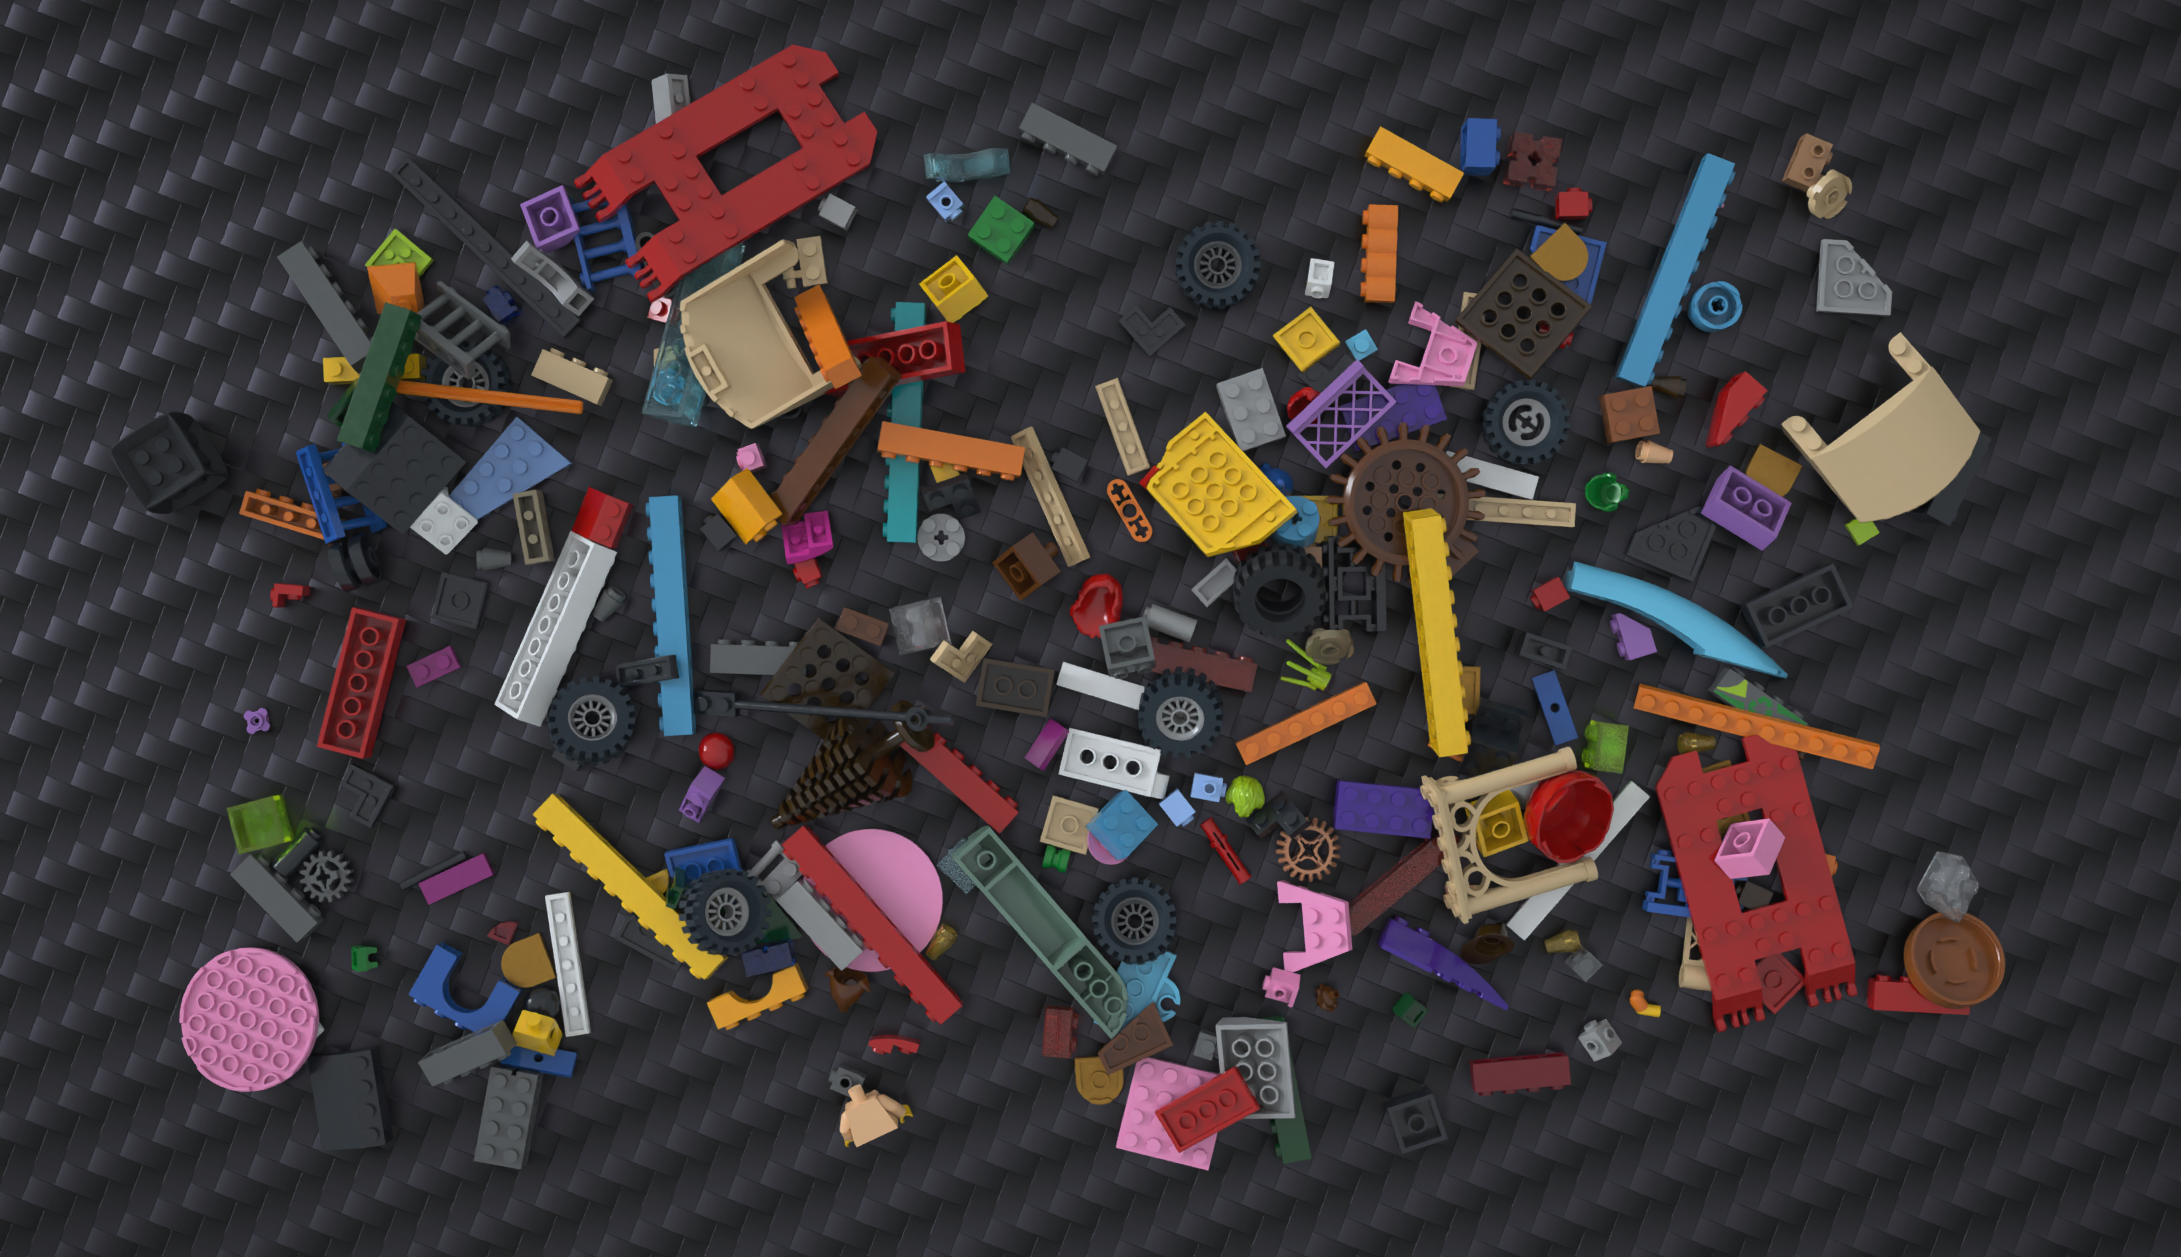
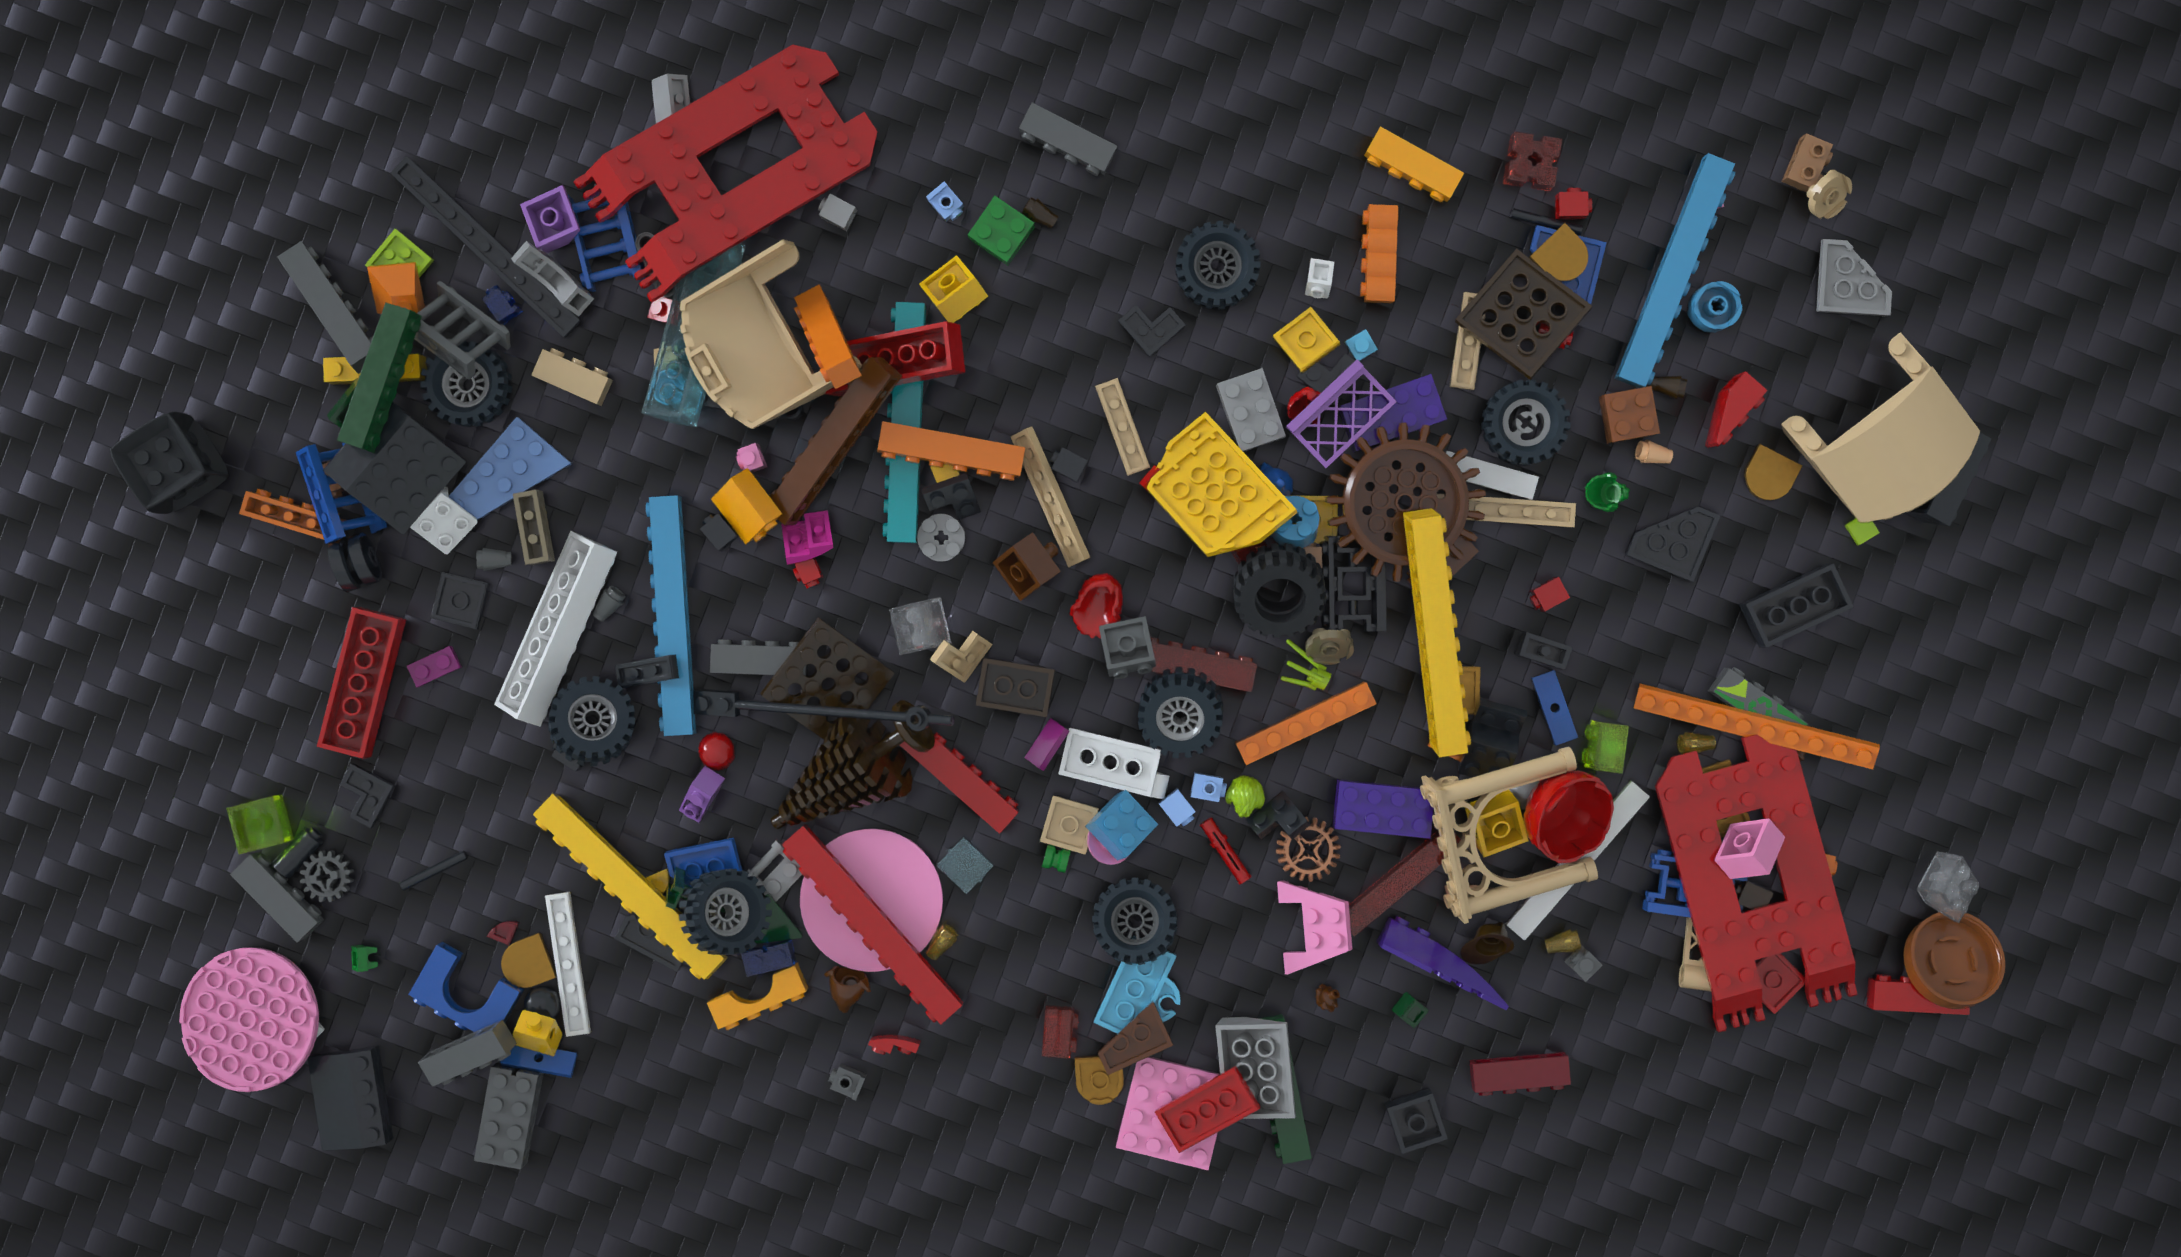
medium lavender plate [244,708,270,734] -> none
red bracket [270,583,310,608] -> none
orange axle [396,380,583,414] -> none
magenta tile [418,853,495,905] -> none
red slope [571,487,634,549] -> none
light grey brick [776,879,865,971] -> none
tan plate [782,236,828,290] -> none
reddish brown brick [836,607,891,646] -> none
light nougat torso [840,1084,913,1147] -> none
clear light blue arch [924,148,1011,182] -> none
sand green slope [951,826,1128,1039] -> none
white tile [1056,662,1196,724] -> none
orange beam [1107,479,1152,542] -> none
light grey brick [1143,604,1197,642] -> none
light grey tile [1191,558,1237,607] -> none
dark grey brick [1193,1029,1219,1061] -> none
bright pink brick [1262,967,1300,1007] -> none
bright pink wing [1388,301,1478,386] -> none
blue brick [1460,118,1501,176] -> none
medium azure slope [1564,561,1788,679] -> none
light grey brick [1578,1019,1622,1061] -> none
medium lavender slope [1609,613,1657,660] -> none
orange arm [1629,989,1661,1017] -> none
medium lavender brick [1701,465,1792,551] -> none

